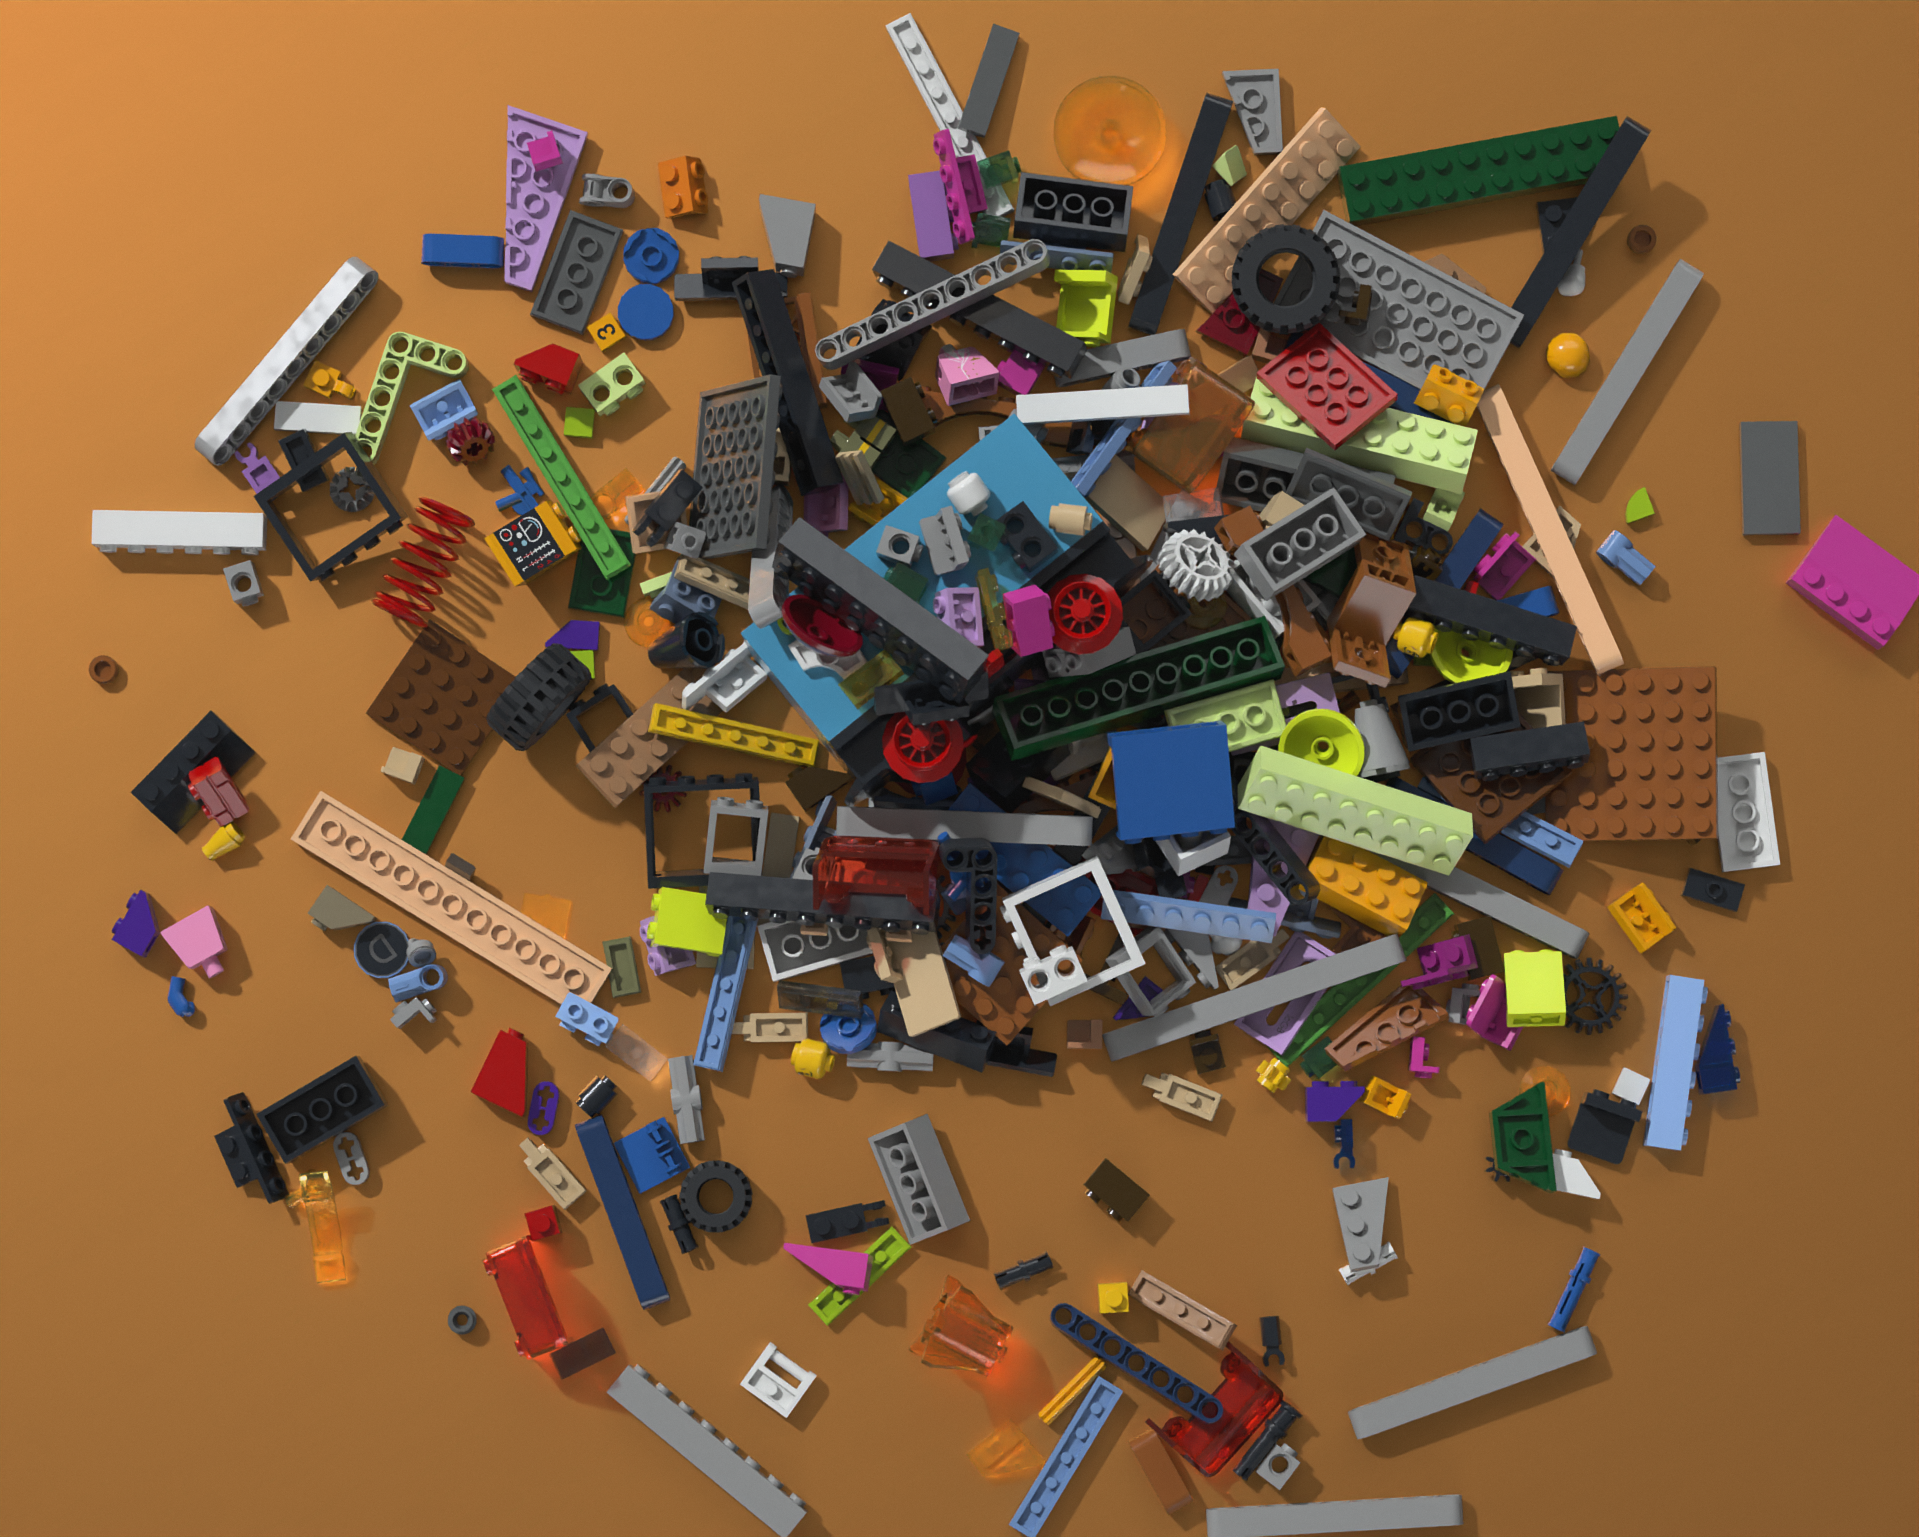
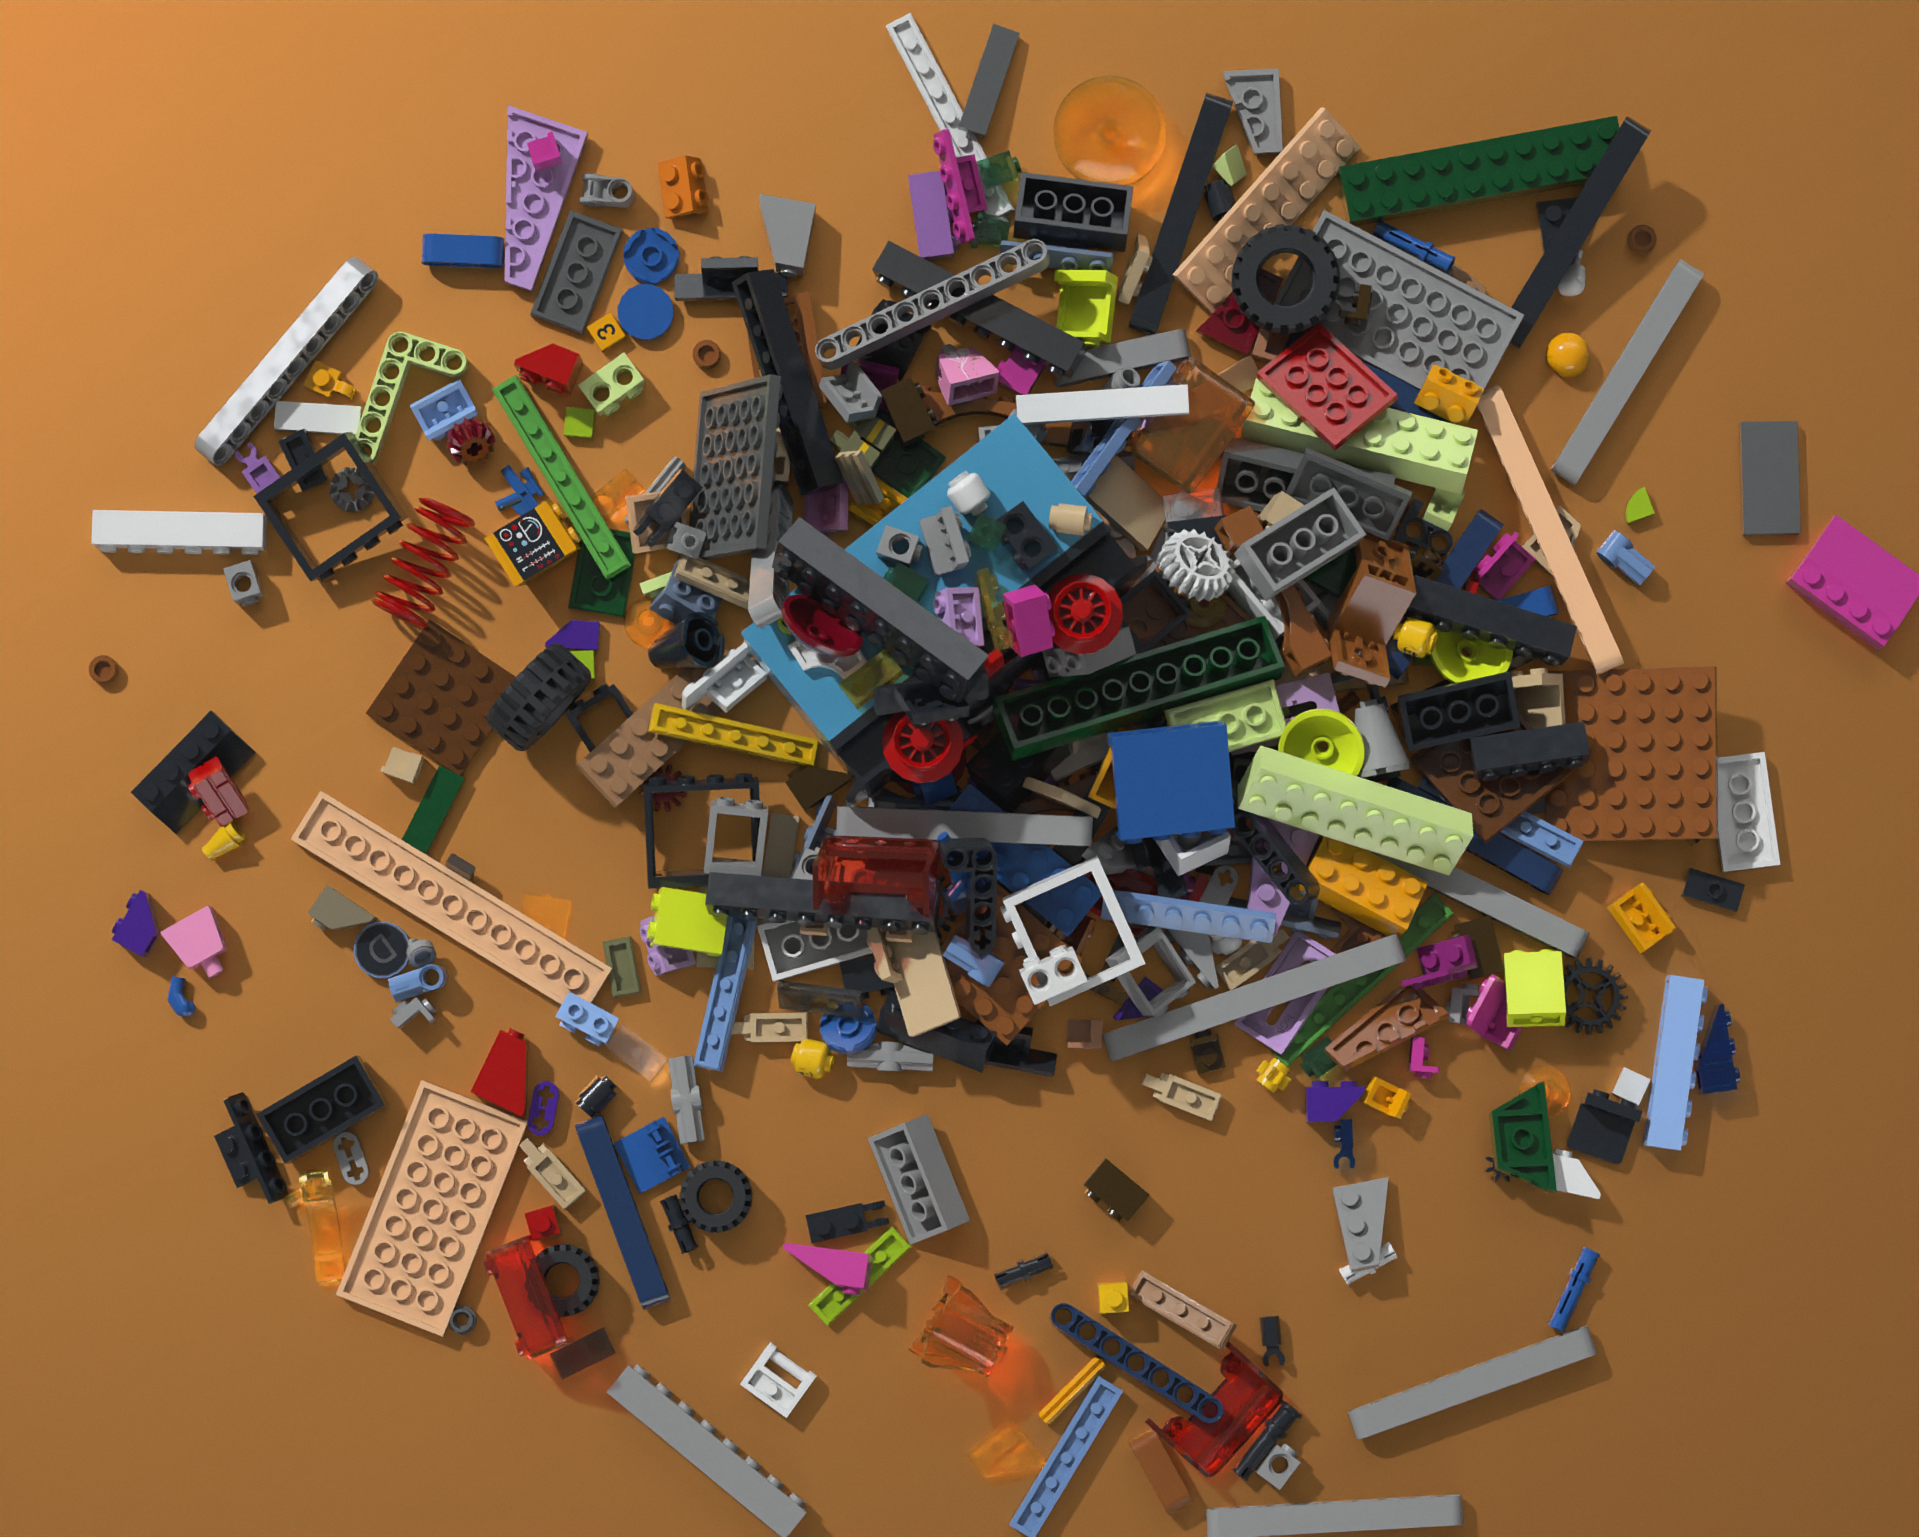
none -> light nougat plate [336,1080,528,1337]
none -> black tyre [526,1244,600,1317]
none -> dark orange tile [693,340,721,369]
none -> blue pin [1373,220,1456,273]

